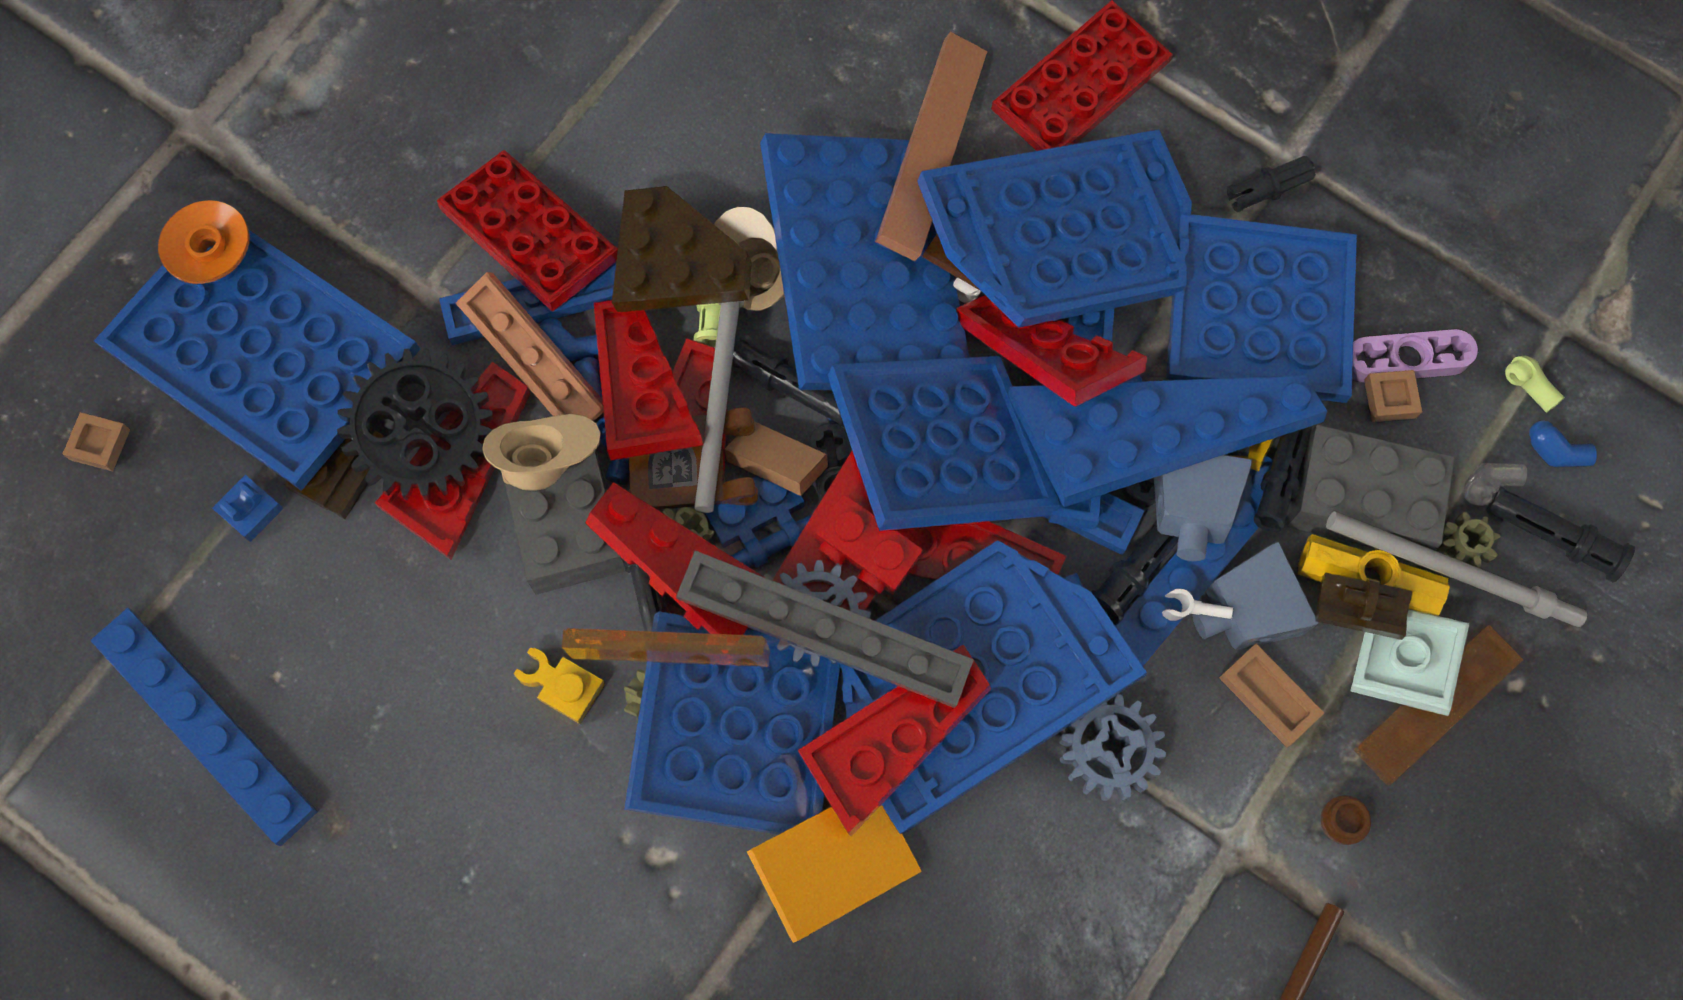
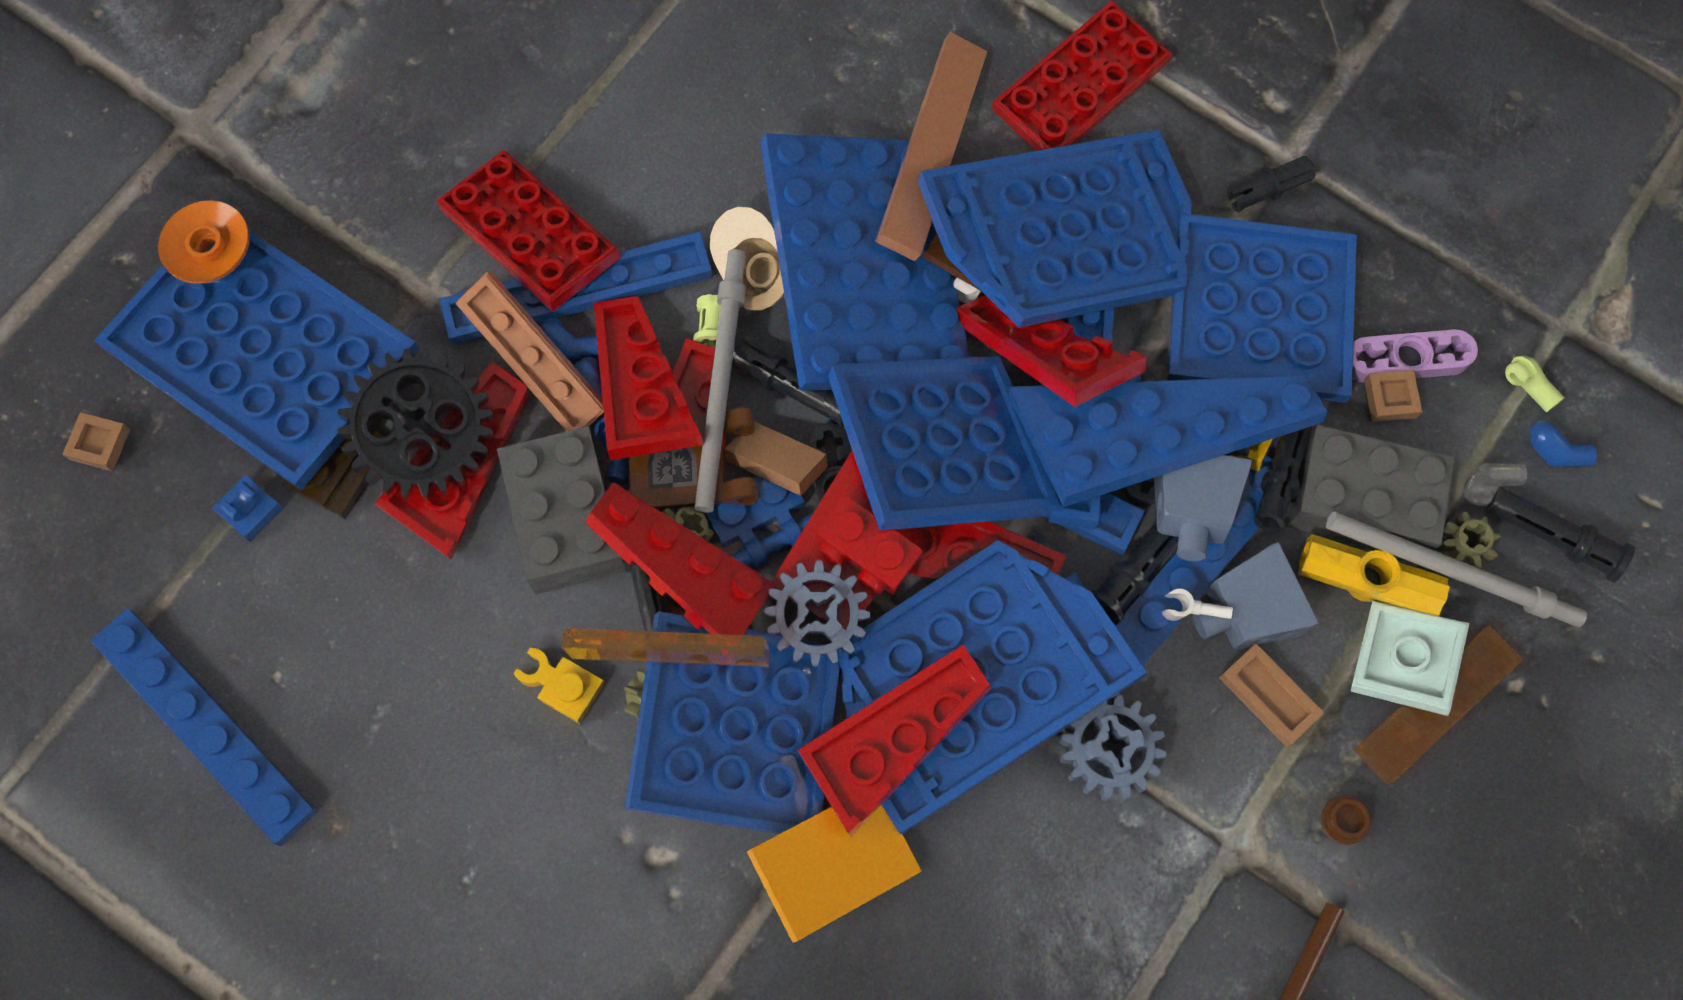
tan piece [482,414,601,491] -> none
dark brown plate [612,186,752,312] -> none
dark grey plate [676,551,974,708] -> none
dark brown hips [1315,572,1412,640] -> none

